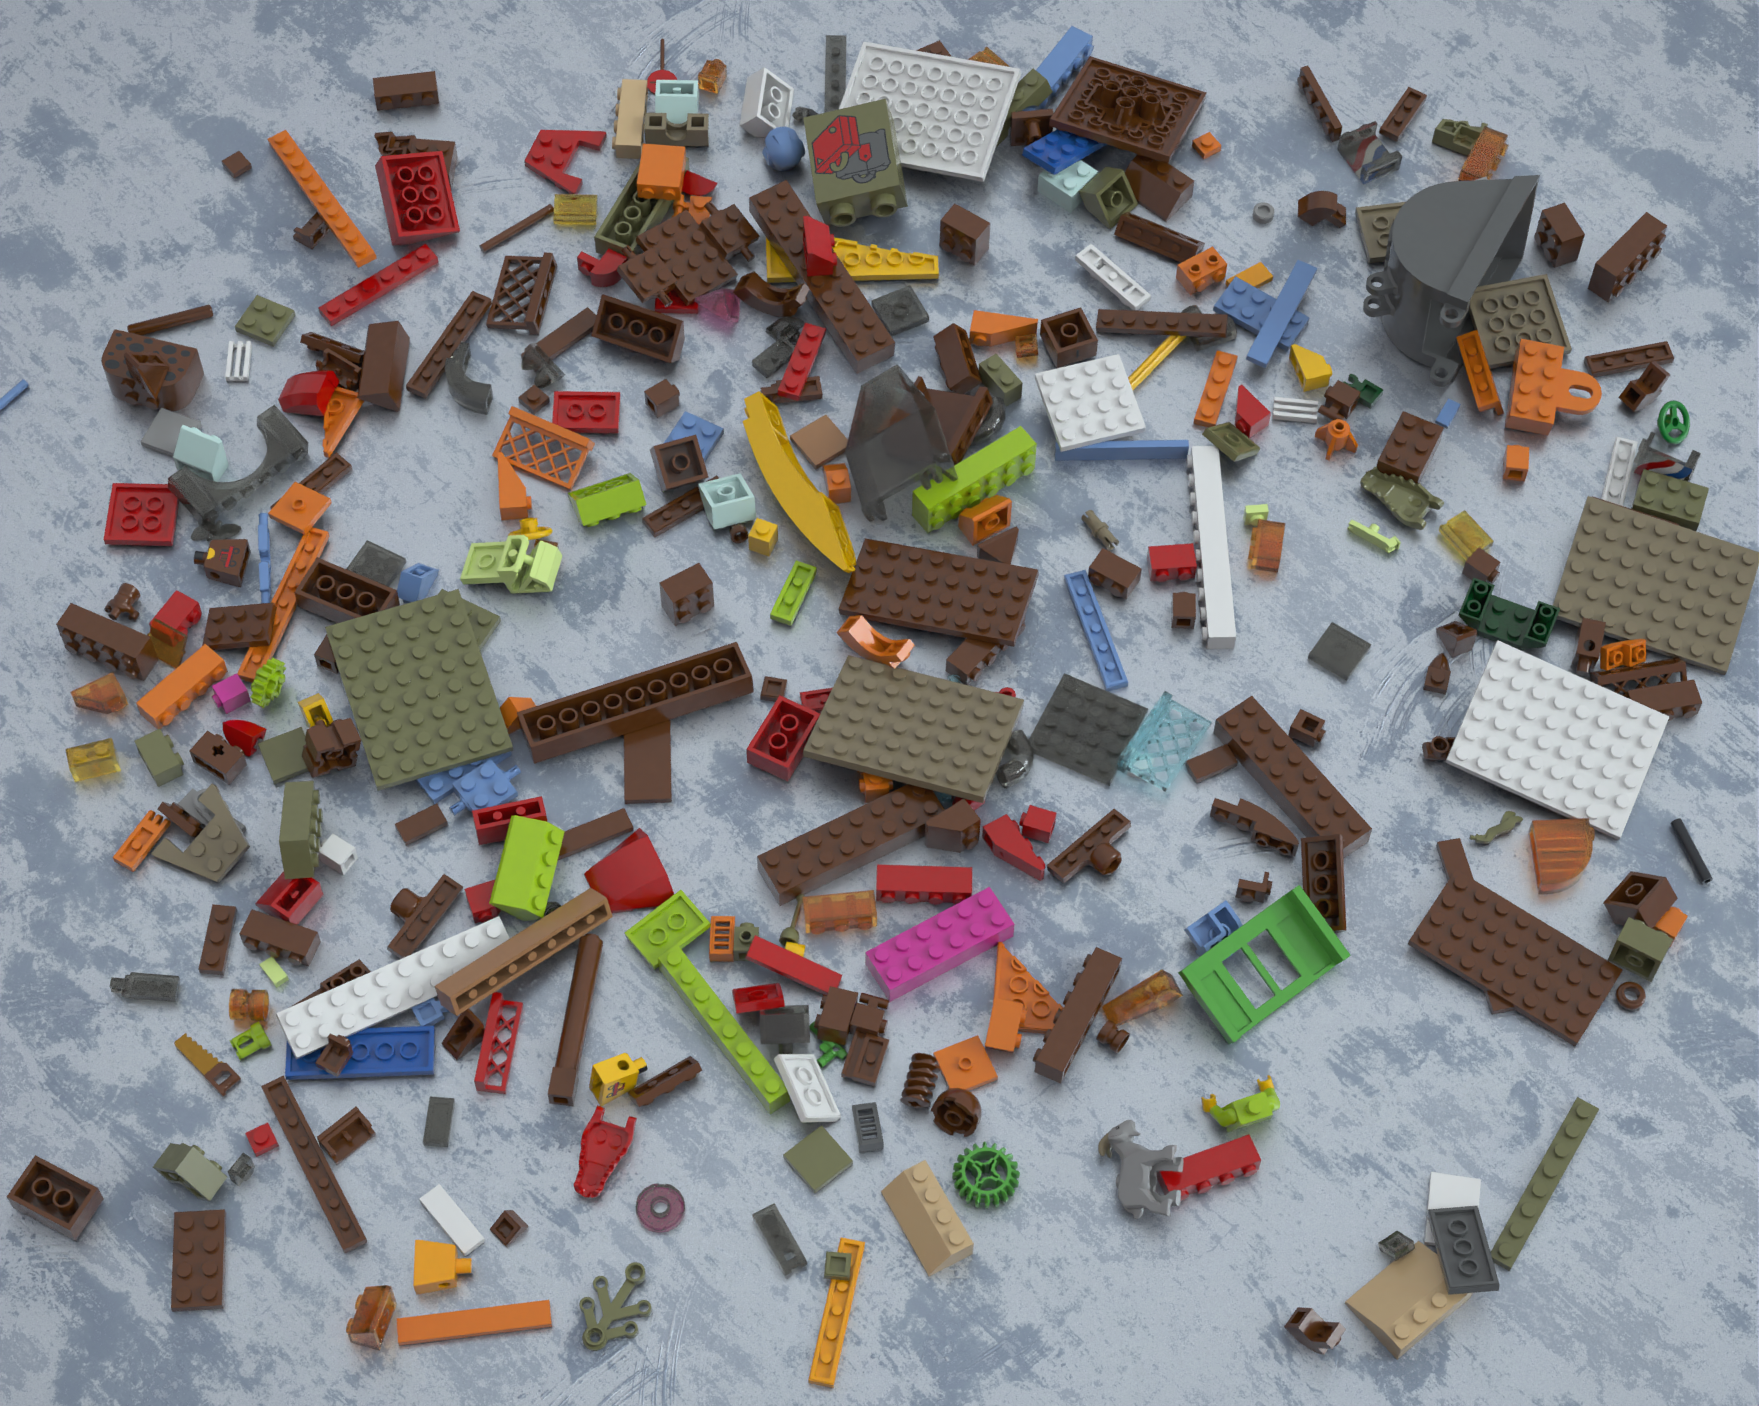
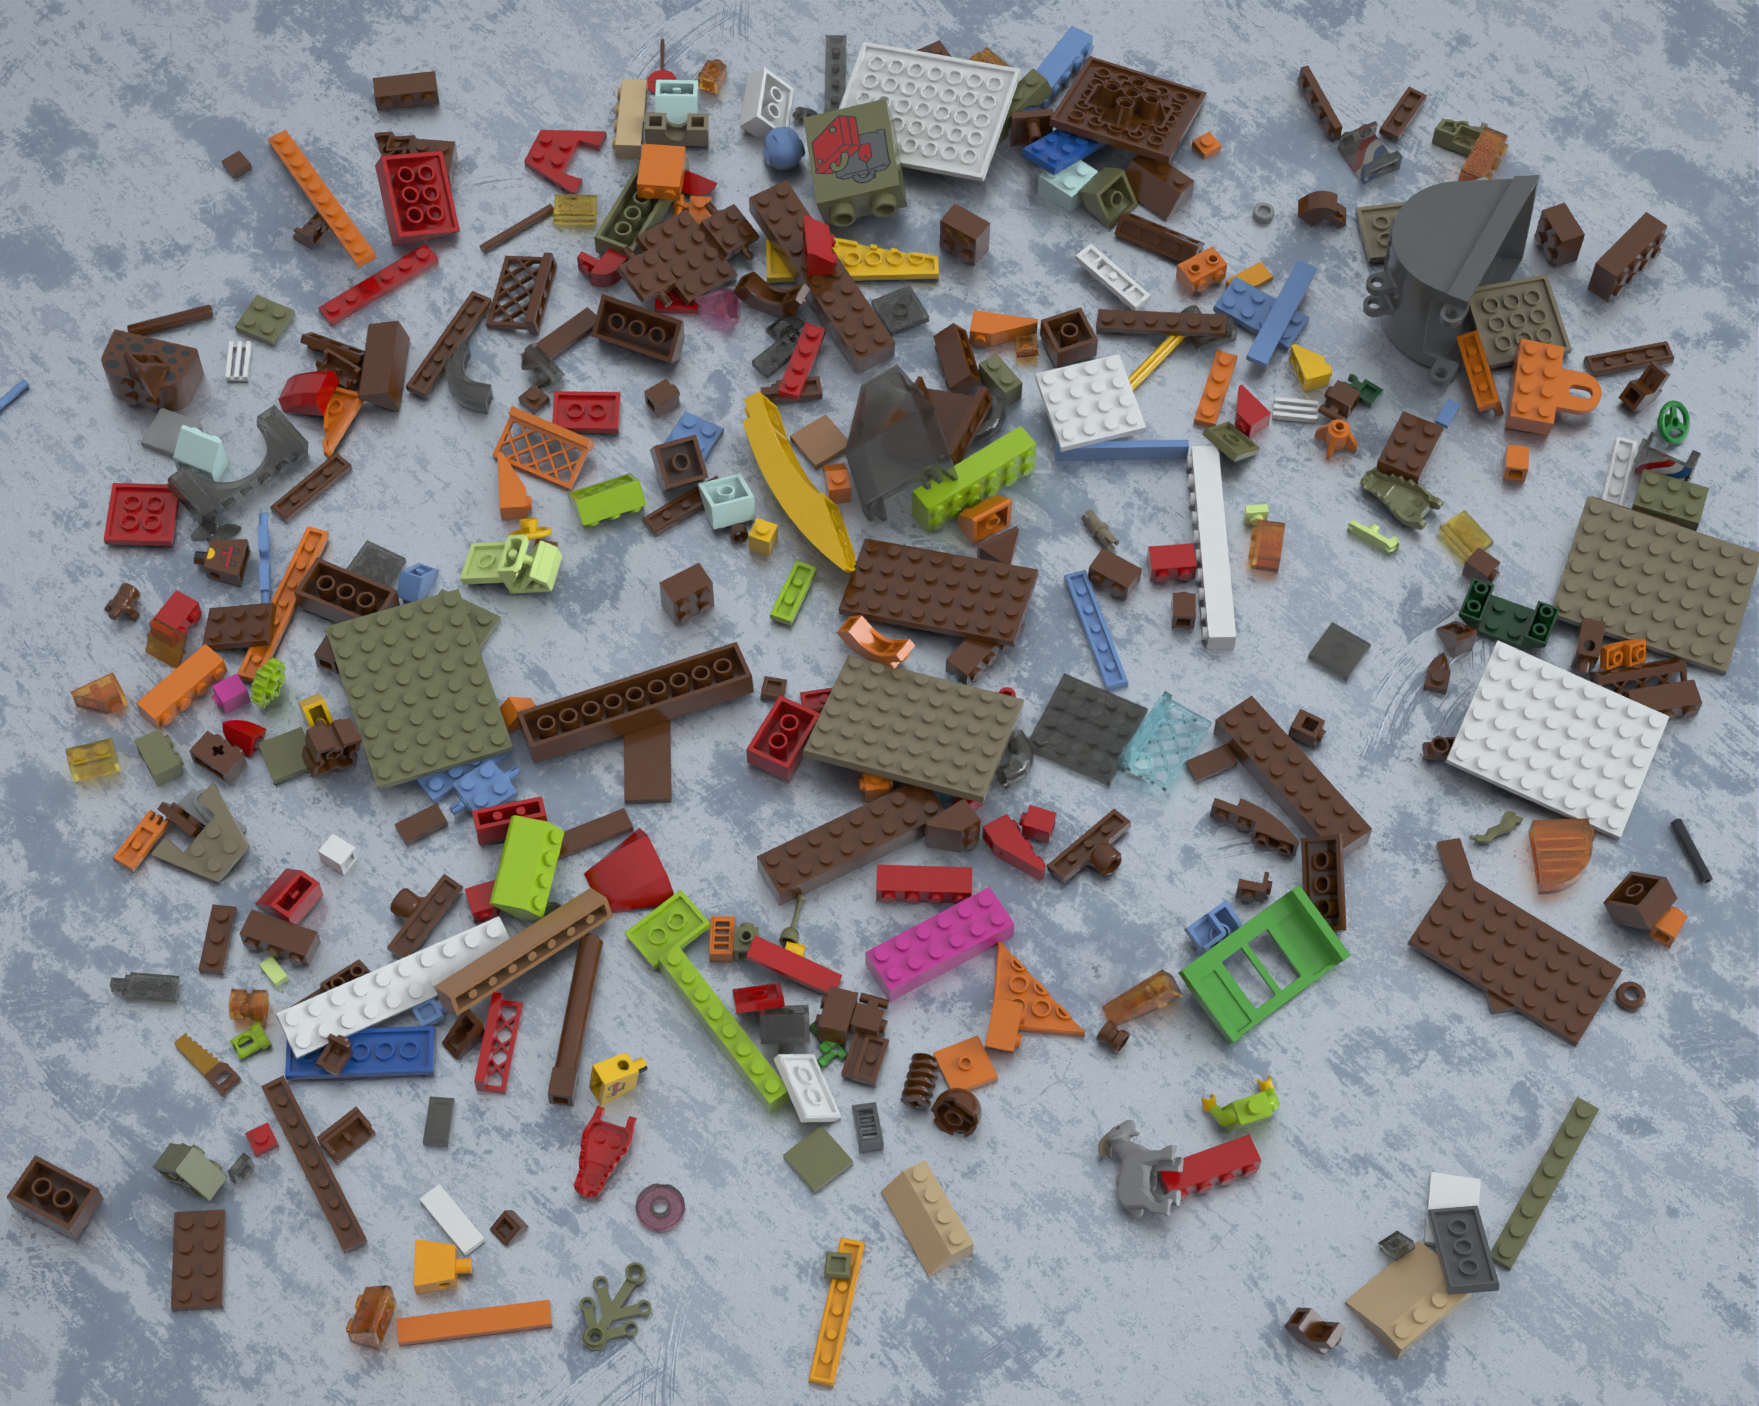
reddish brown brick [56,603,158,681] -> none
orange plate [268,482,332,535] -> none
olive brick [279,781,323,879] -> none
reddish brown plate [627,1056,702,1107] -> none
clear smoke plate [752,1203,807,1276] -> none
clear orange brick [803,890,877,934] -> none
bright green gear [952,1142,1020,1209] -> none
reddish brown brick [1033,947,1122,1084] -> none
olive brick [1608,917,1673,982] -> none

